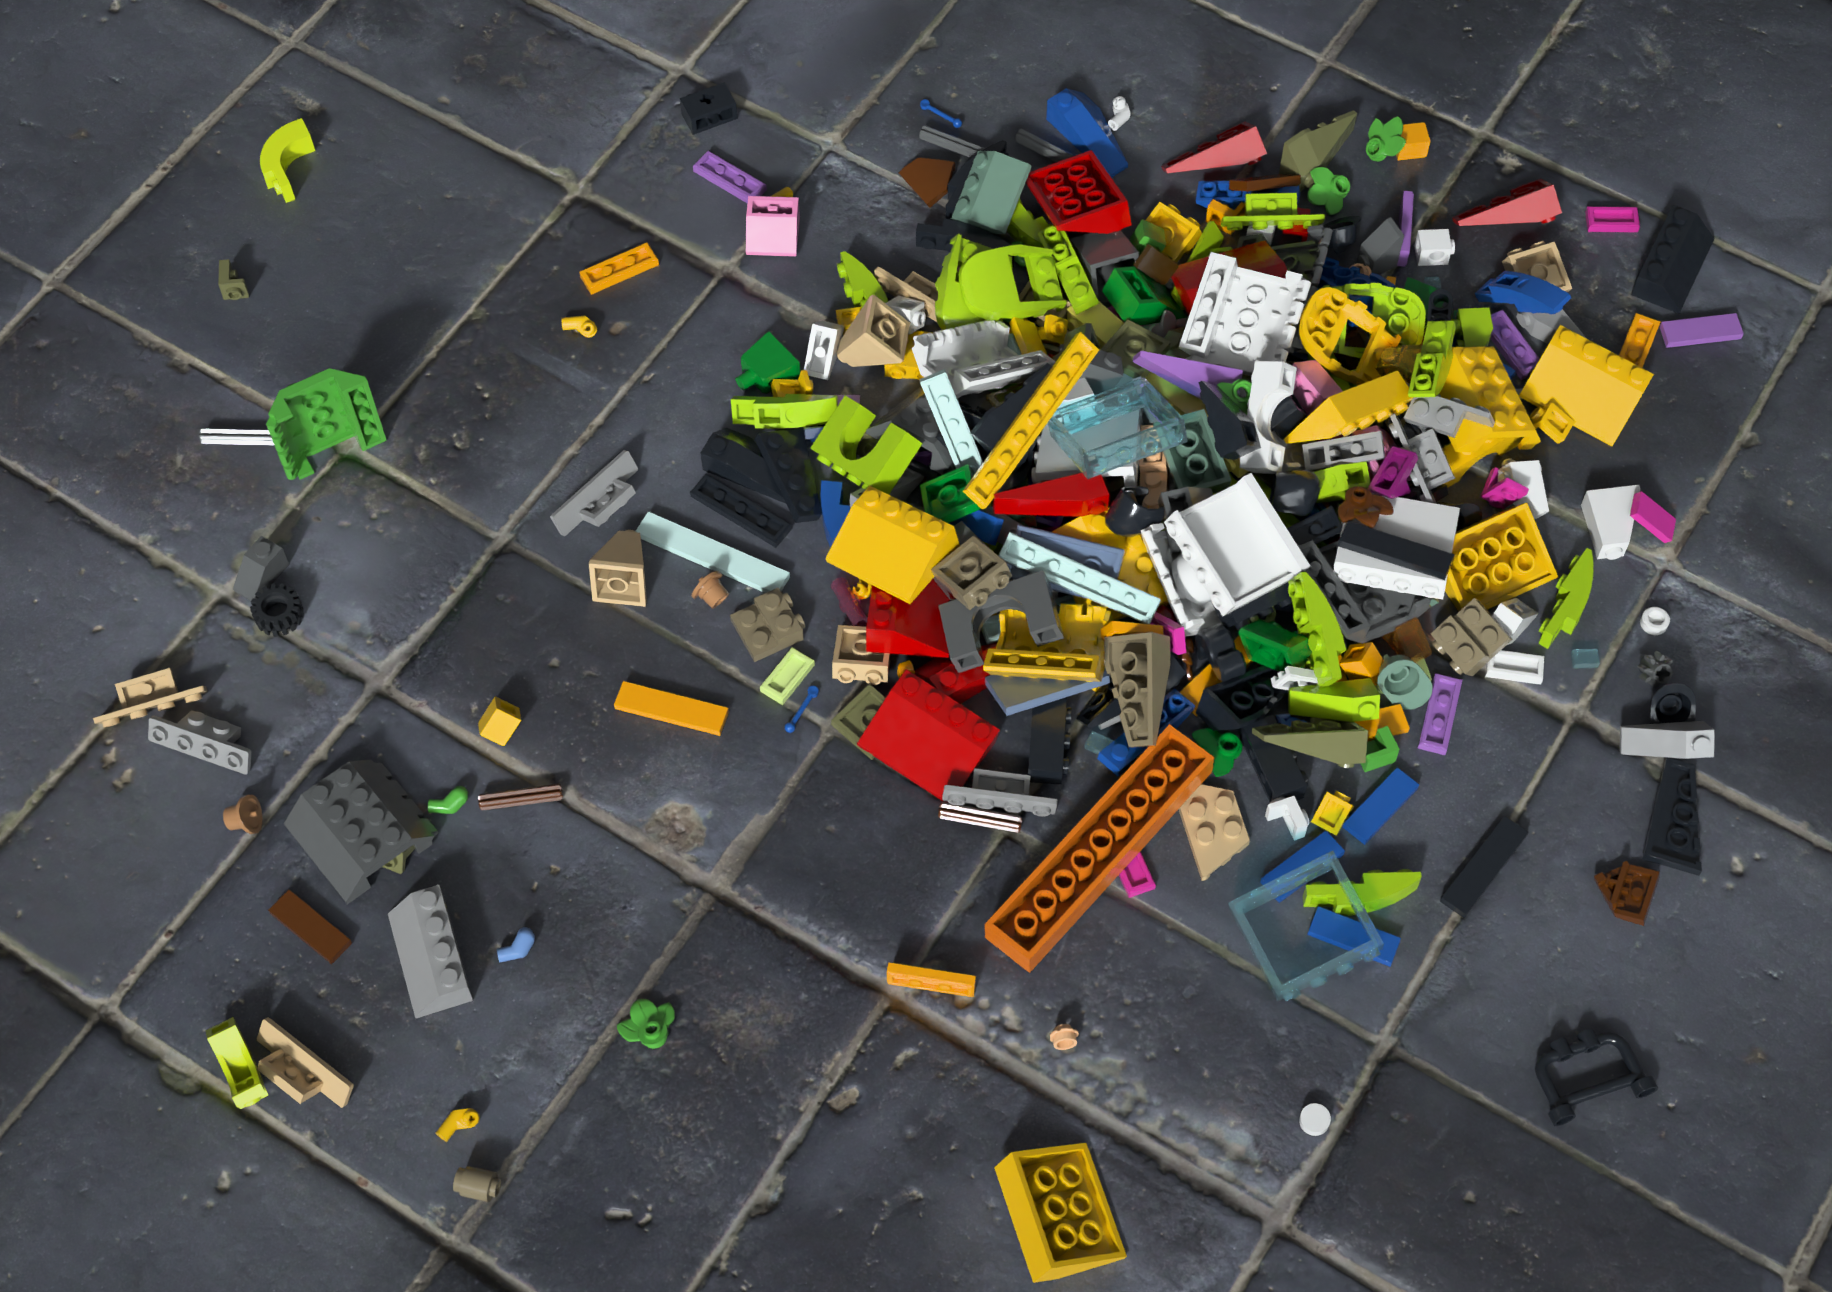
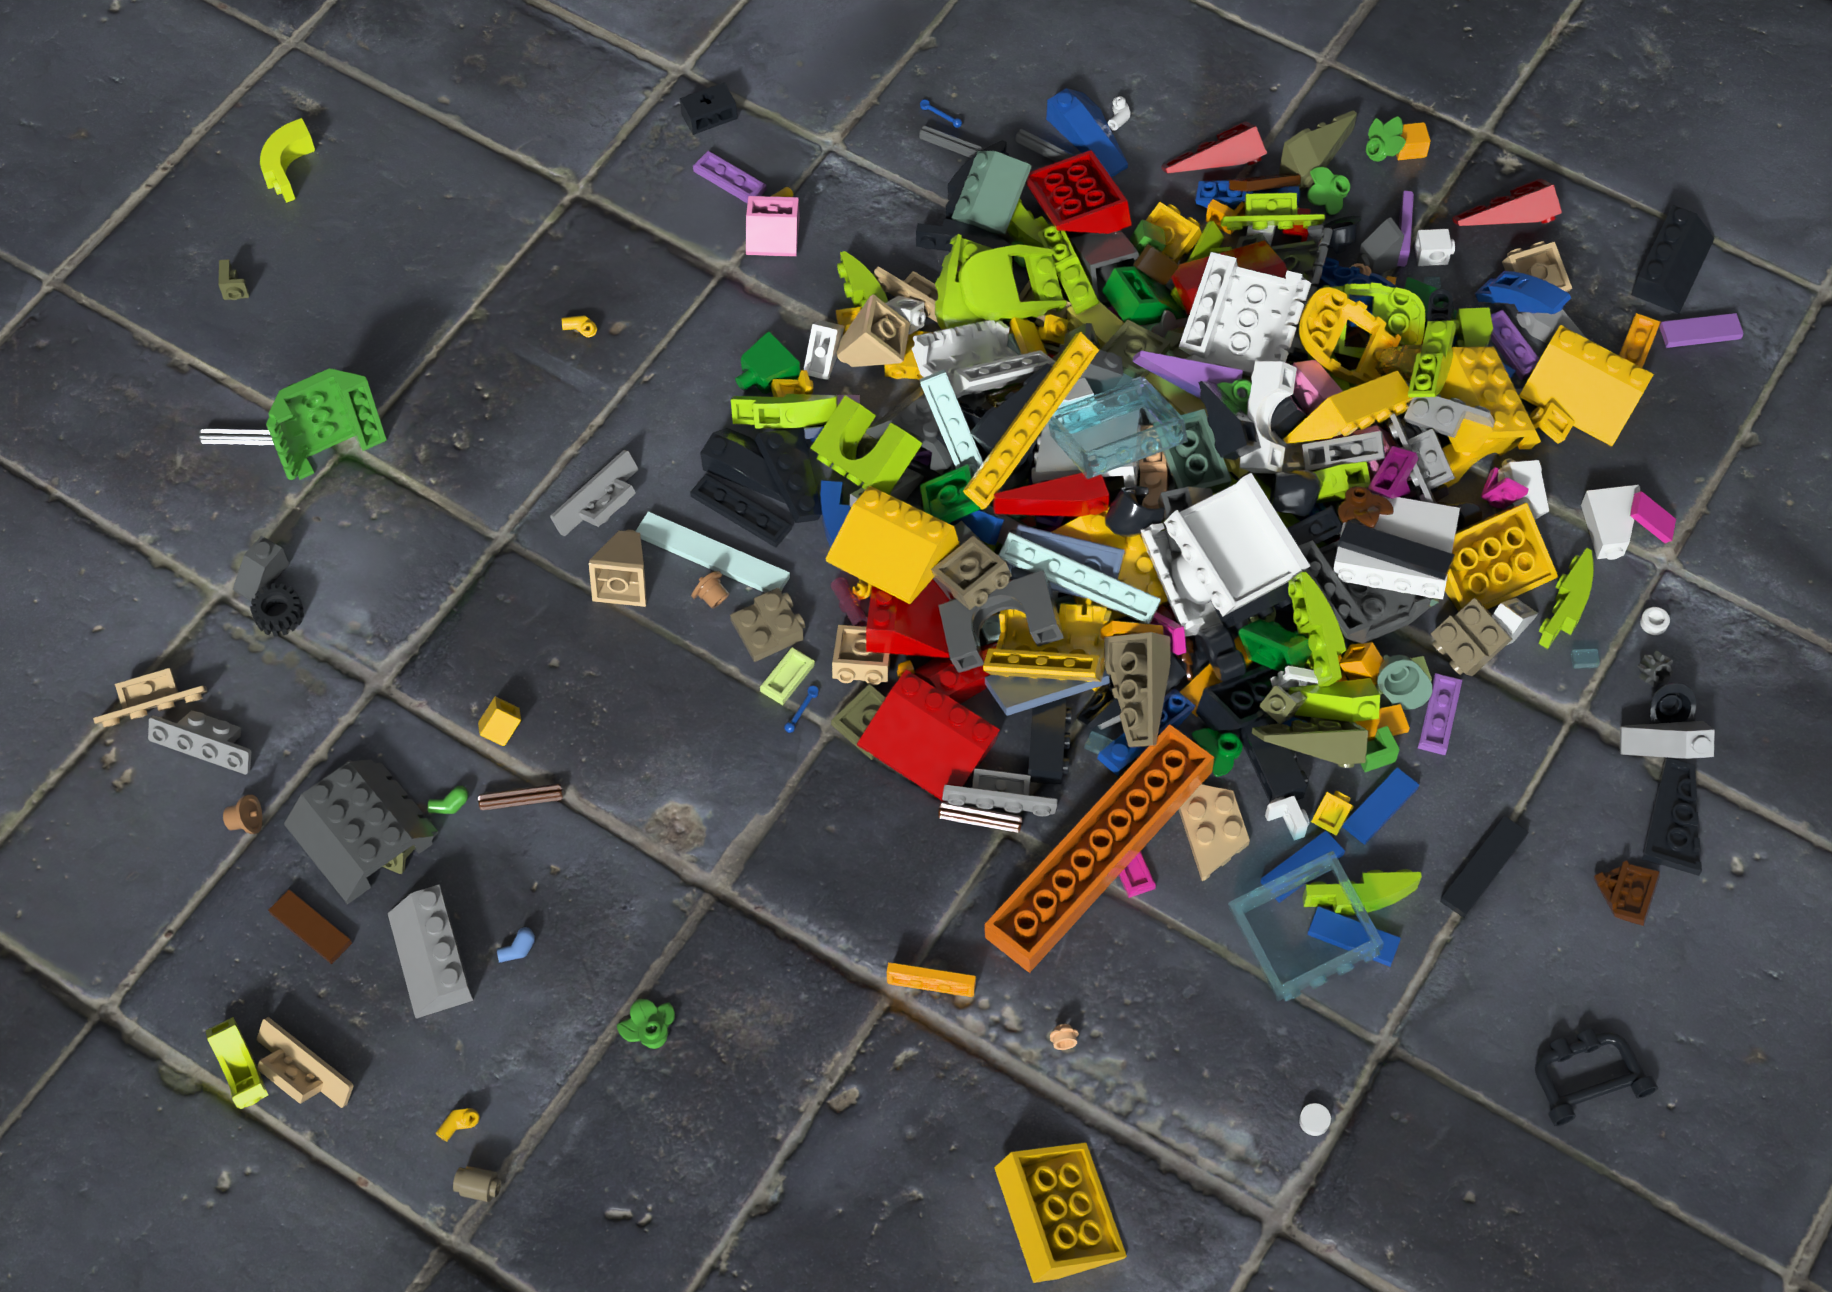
light orange tile [579,242,659,295] -> none
light orange tile [614,681,729,736] -> none
reddish brown slope [898,158,956,208] -> none
clear orange slope [1381,617,1432,663] -> none
white tile [1485,650,1544,685] -> none
dark pink tile [1585,206,1640,232] -> none
none -> olive bracket [1260,685,1307,724]

